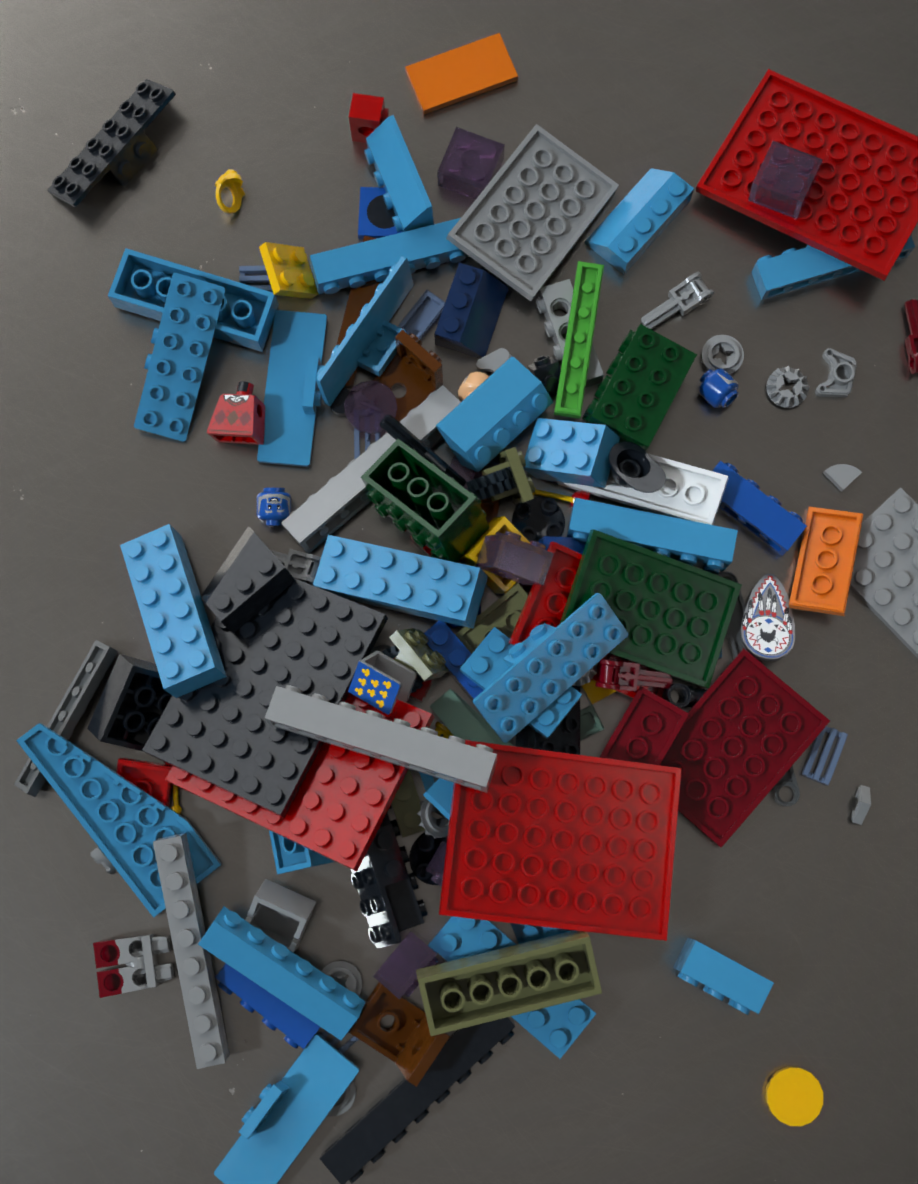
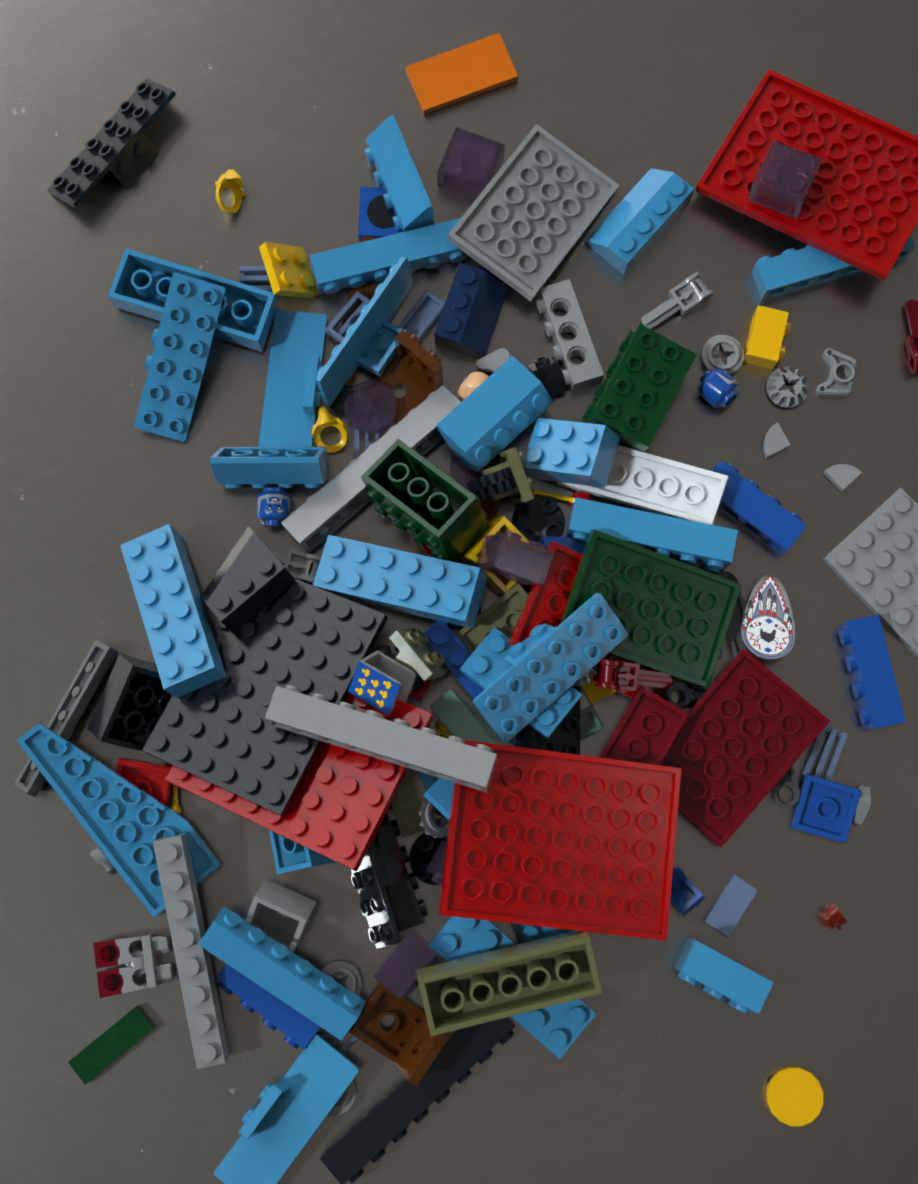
red torso [207,381,265,445] -> none
red brick [348,93,389,143] -> none
black axle [379,414,466,487] -> none
bright green tile [554,261,604,419] -> none
black piece [609,441,666,493] -> none
orange tile [789,507,863,617] -> none
none -> dark green tile [68,1006,154,1084]
none -> dark azure slope [210,447,328,488]
none -> yellow piece [312,406,348,453]
none -> sand blue tile [325,291,371,343]
none -> blue bracket [670,866,705,916]
none -> sand blue tile [703,874,758,938]
none -> yellow brick [743,305,791,370]
none -> light grey tile [763,422,791,459]
none -> blue tile [790,773,862,843]
none -> clear red plate [821,904,847,930]
none -> blue brick [839,615,906,731]

